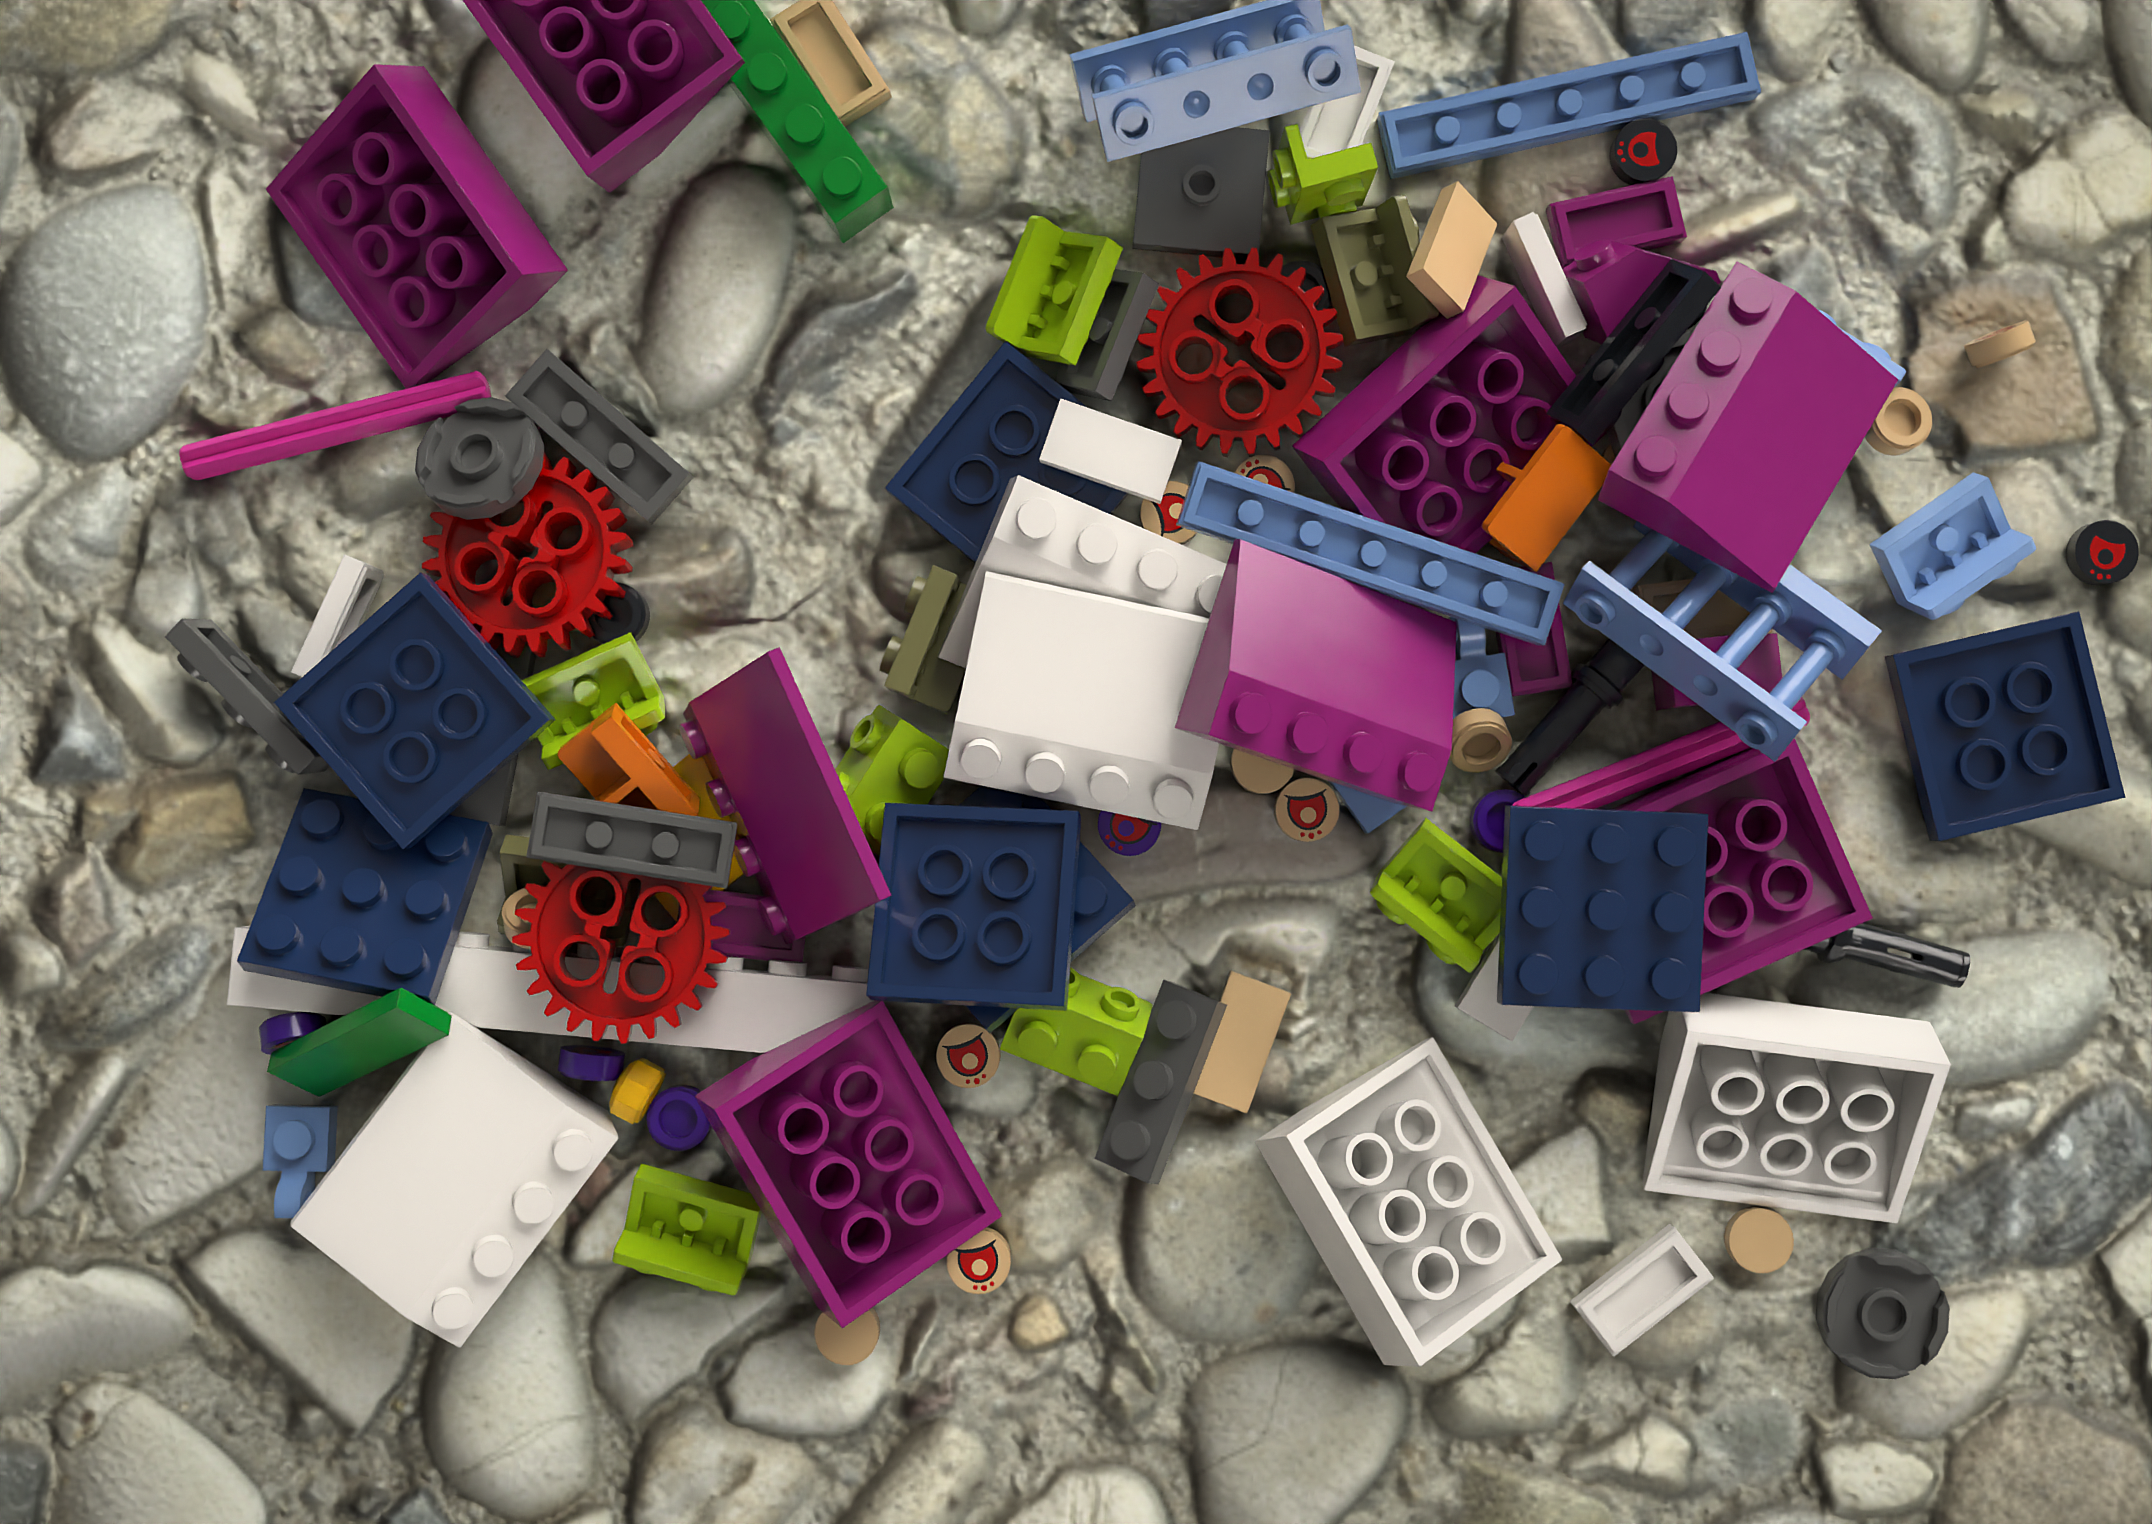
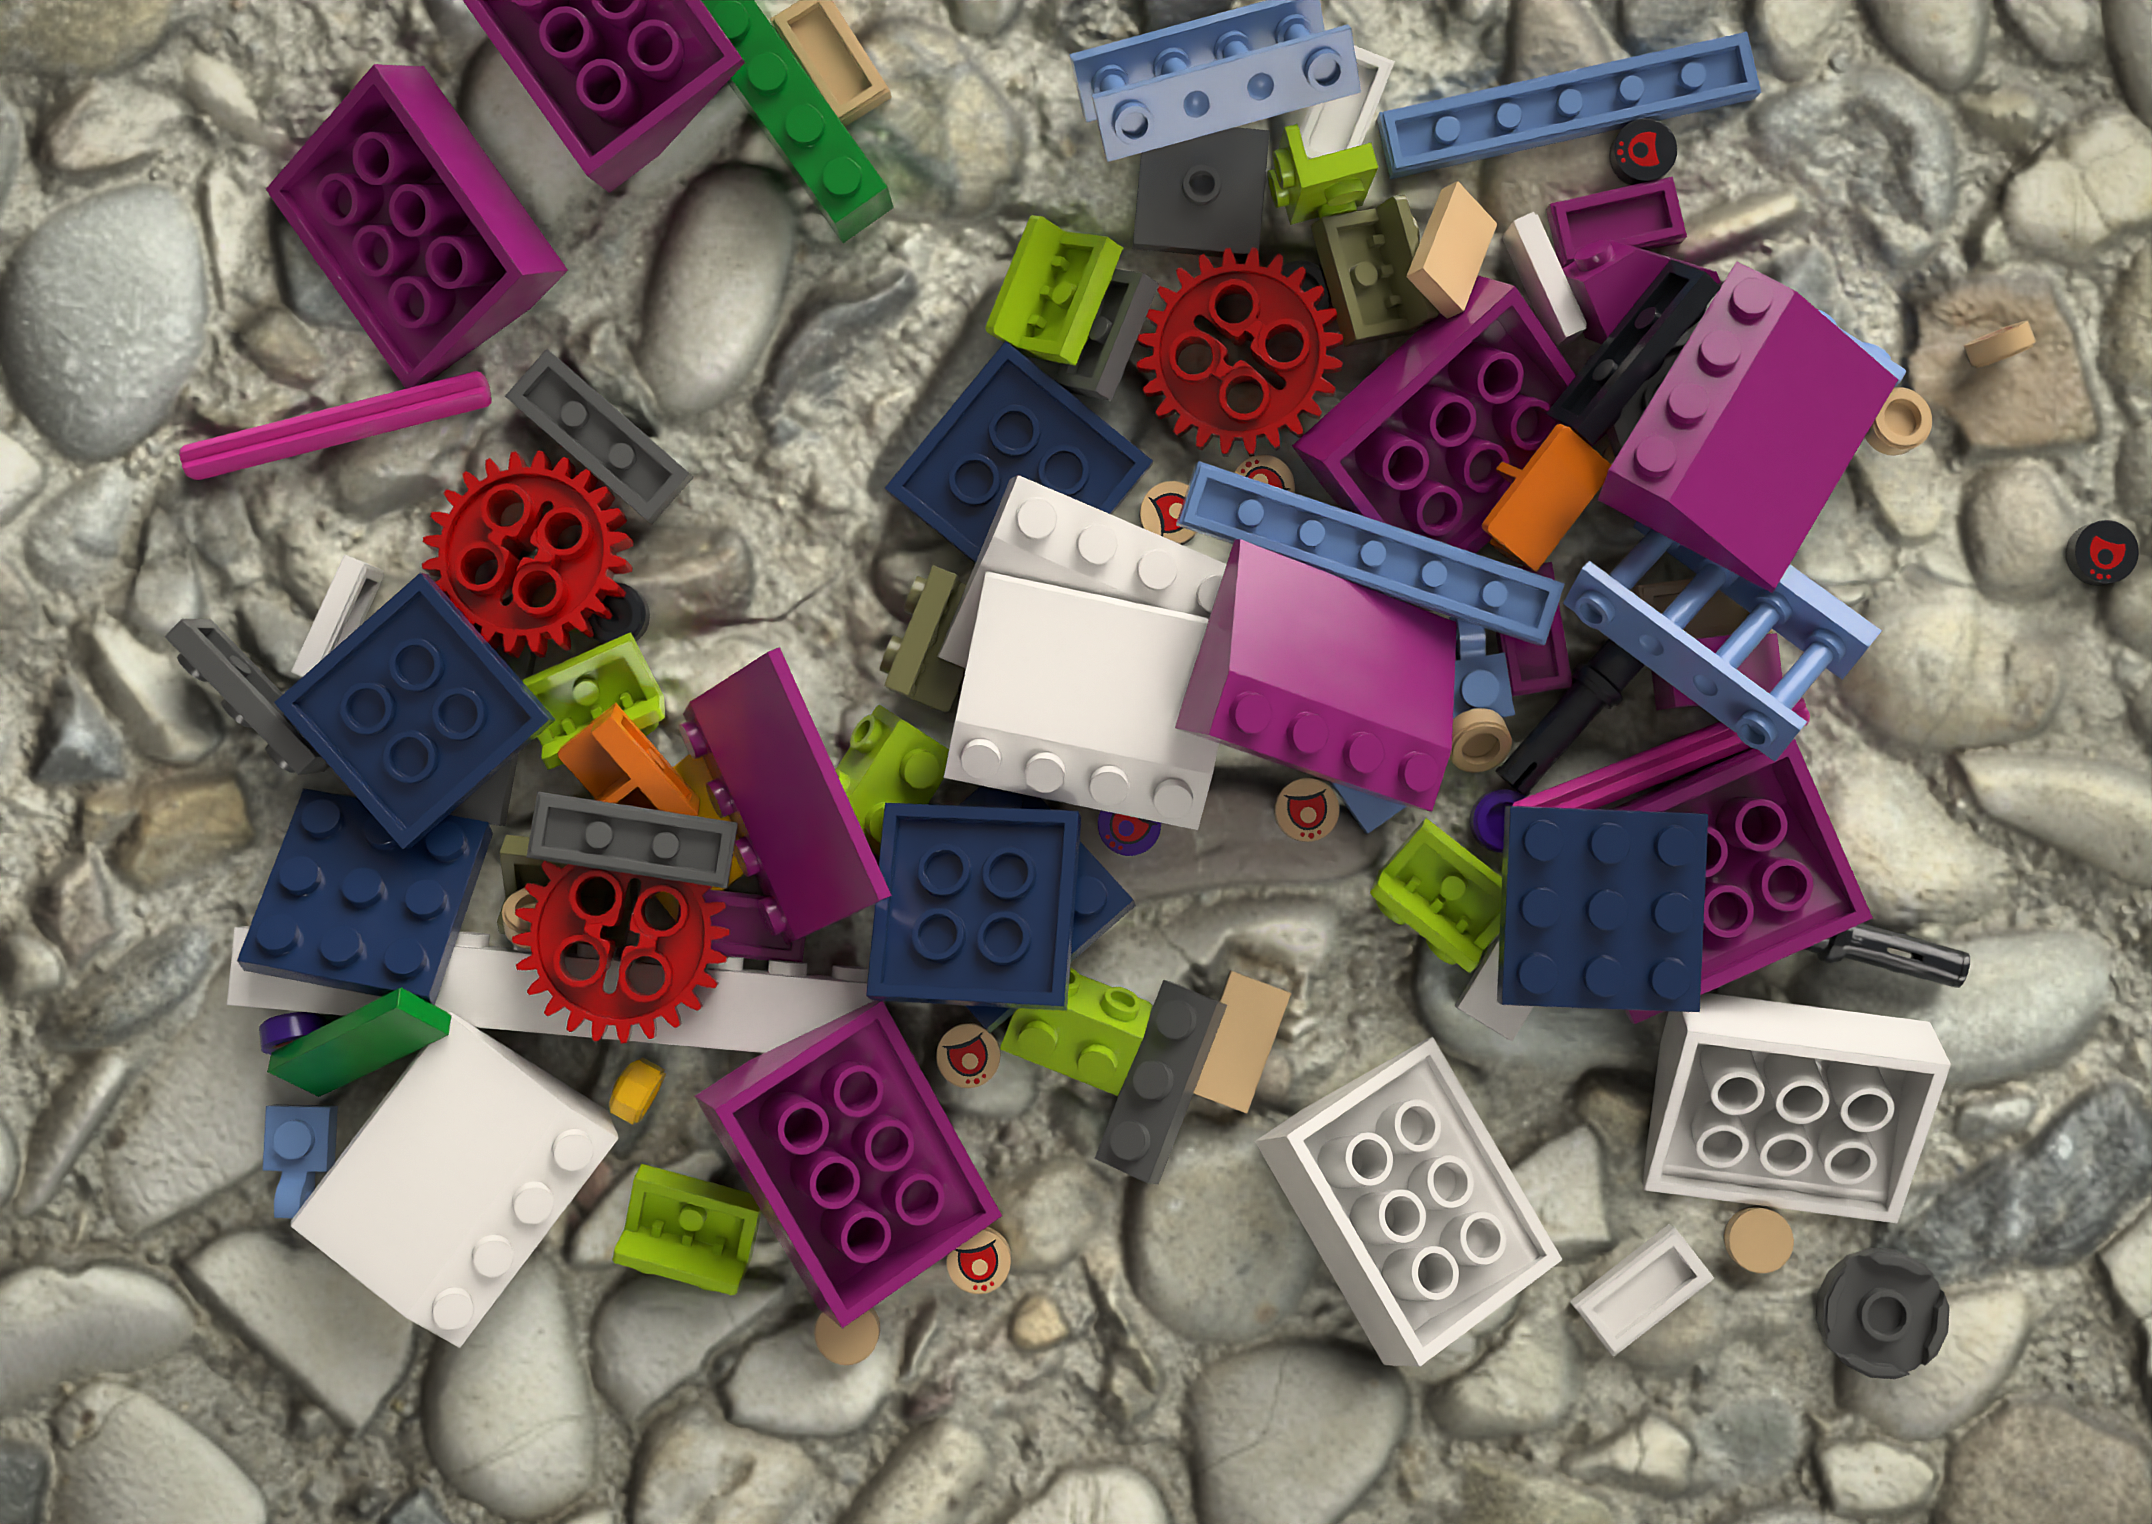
dark grey tile [415,397,544,520] -> none
dark purple tile [558,1045,625,1081] -> none
dark purple tile [647,1085,712,1151] -> none
white tile [1039,398,1182,504] -> none
tan tile [1230,748,1294,794] -> none
light blue bracket [1869,472,2036,620] -> none
dark blue plate [1885,611,2126,841] -> none

